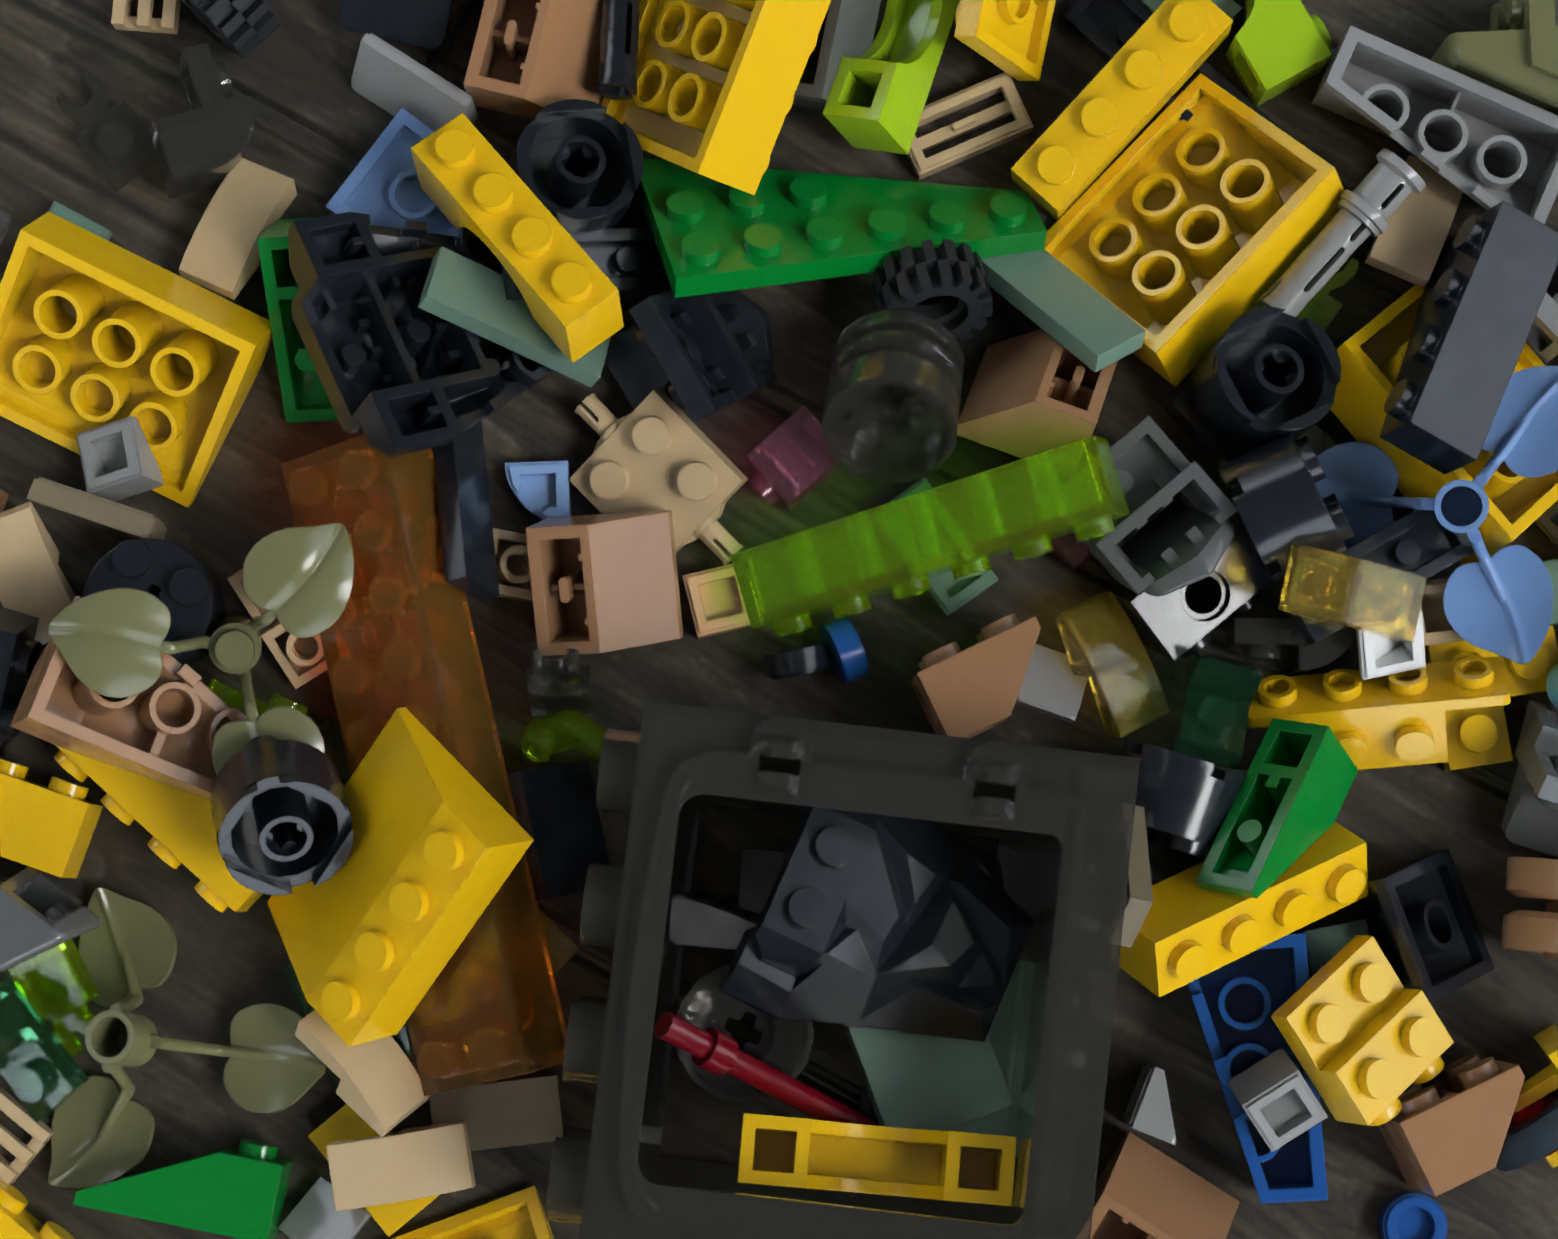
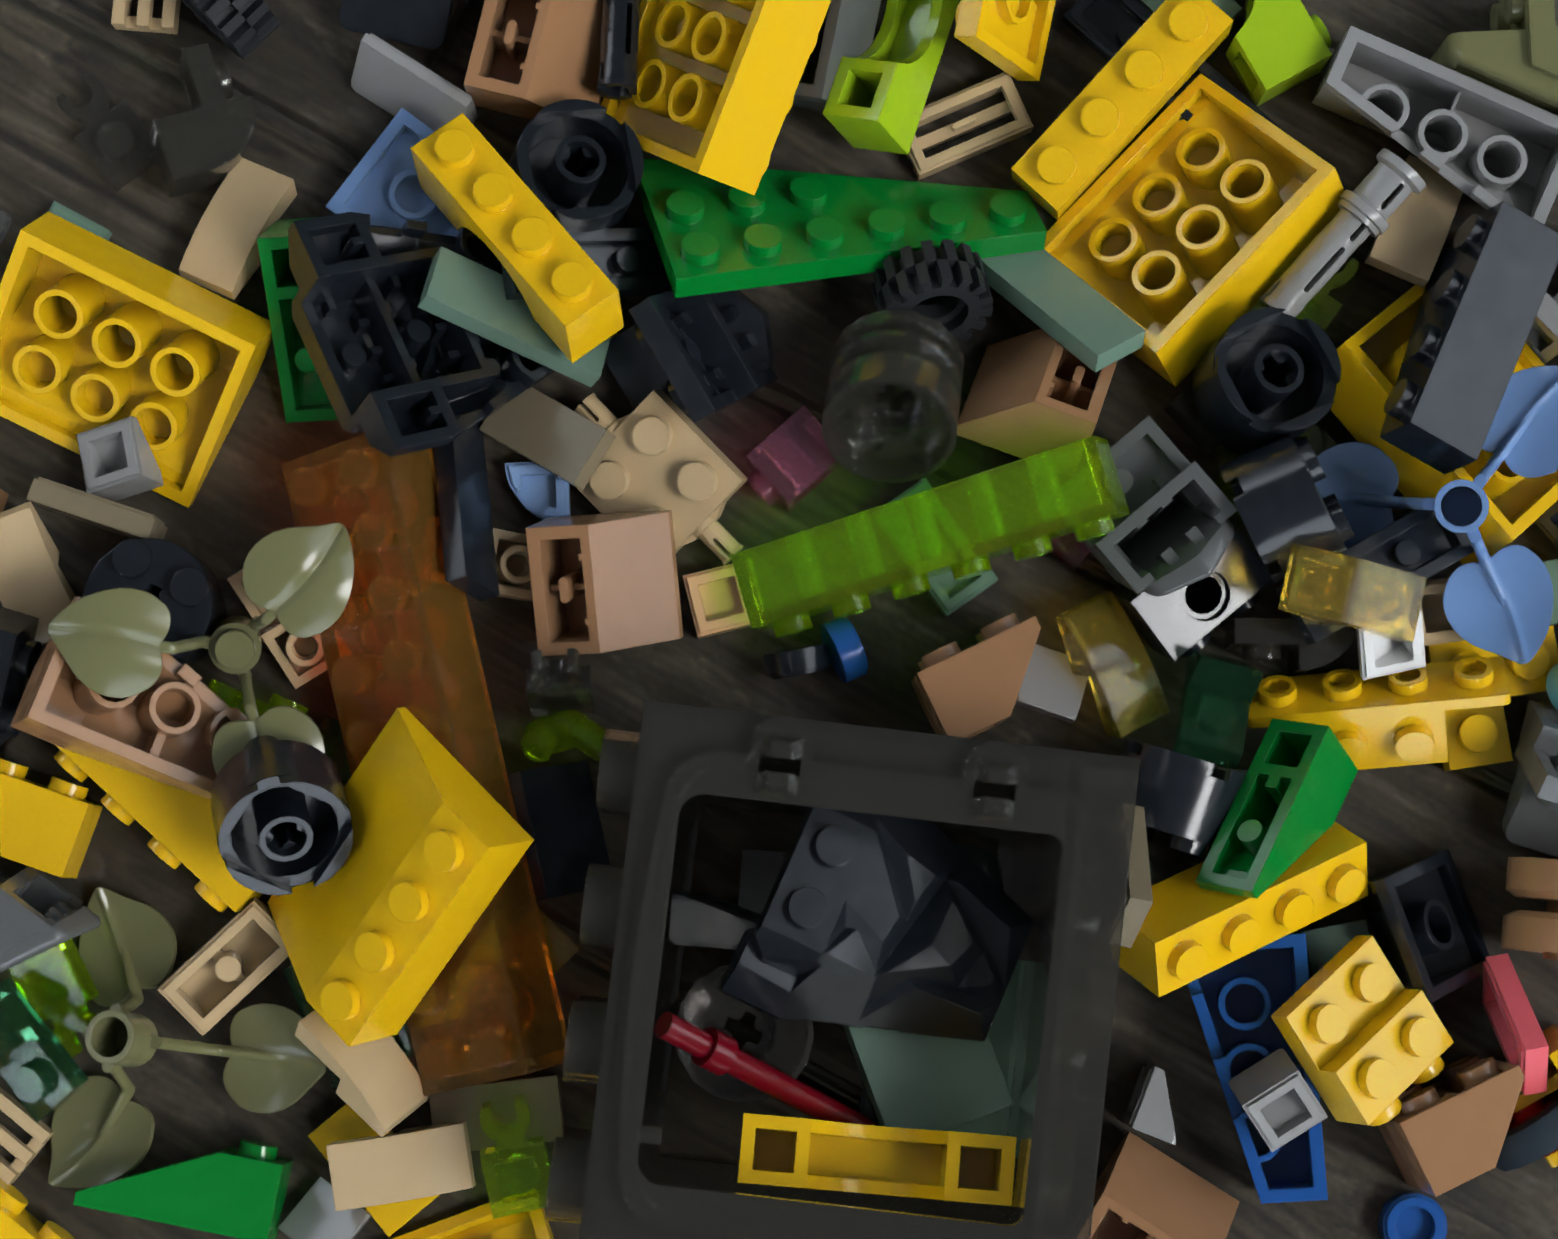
none -> tan brick [157,898,288,1036]
none -> dark tan tile [479,387,616,491]
none -> clear neon green plate [479,1094,558,1219]
none -> coral tile [1482,953,1549,1096]

